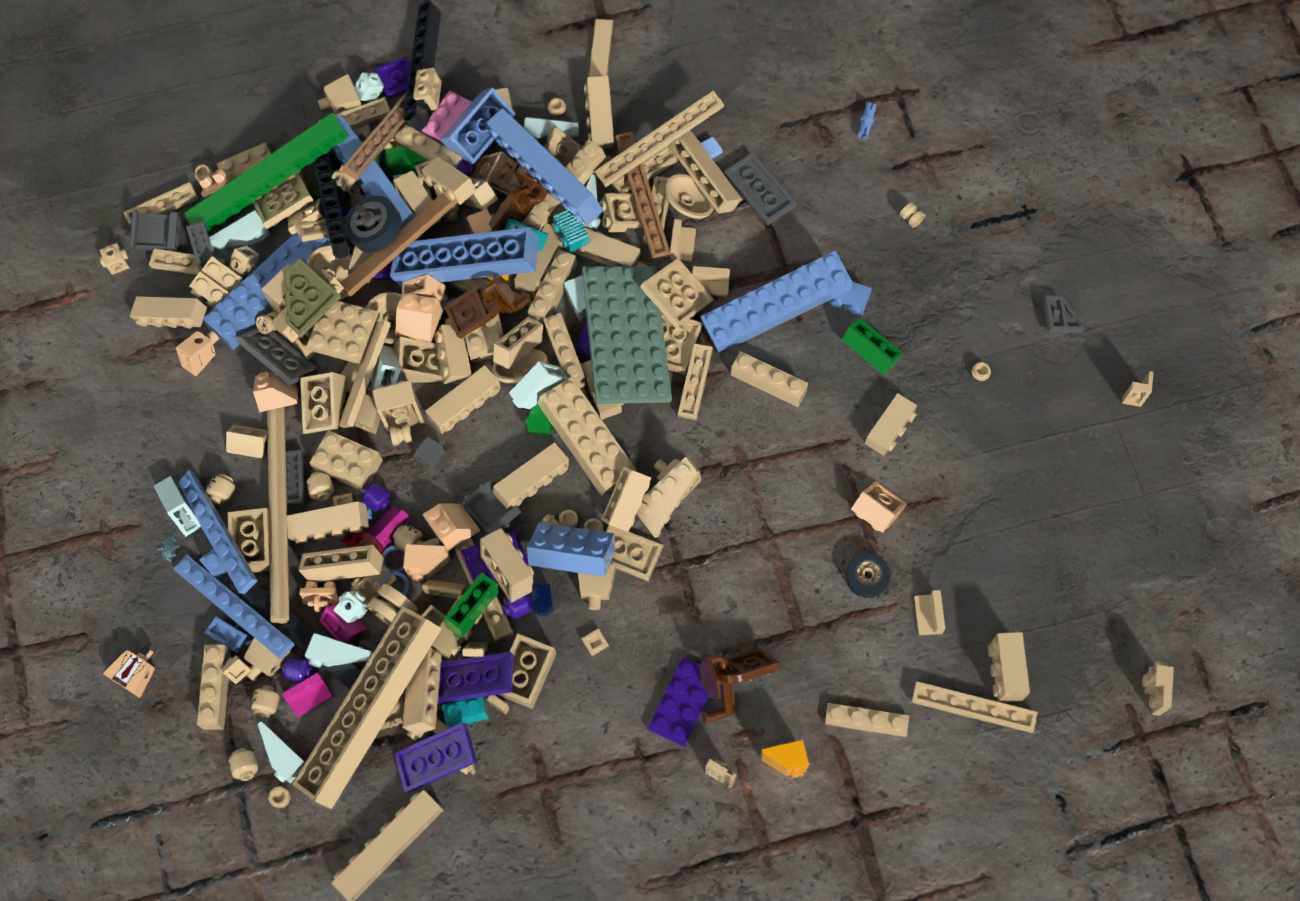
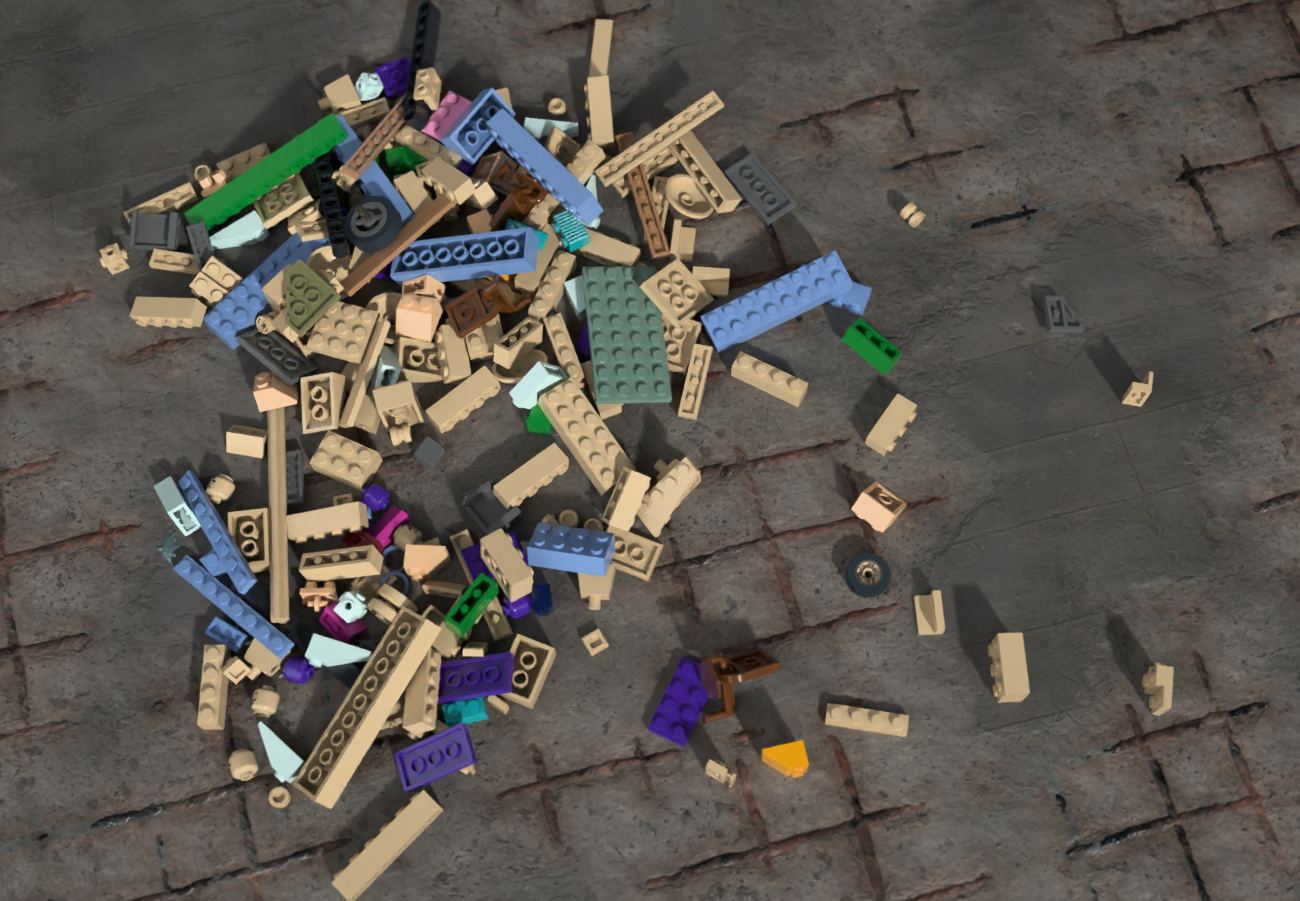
light nougat torso [103,646,155,698] -> none
light nougat torso [176,331,219,376] -> none
tan brick [228,246,260,277] -> none
dark pink panel [282,673,332,718] -> none
tan head [306,472,334,501] -> none
light nougat slope [423,504,480,551] -> none
tan plate [599,193,643,232] -> none
light blue tile [701,137,723,158] -> none
medium blue pin [858,102,877,139] -> none
tan plate [911,681,1037,733] -> none
tan plate [972,362,991,381] -> none

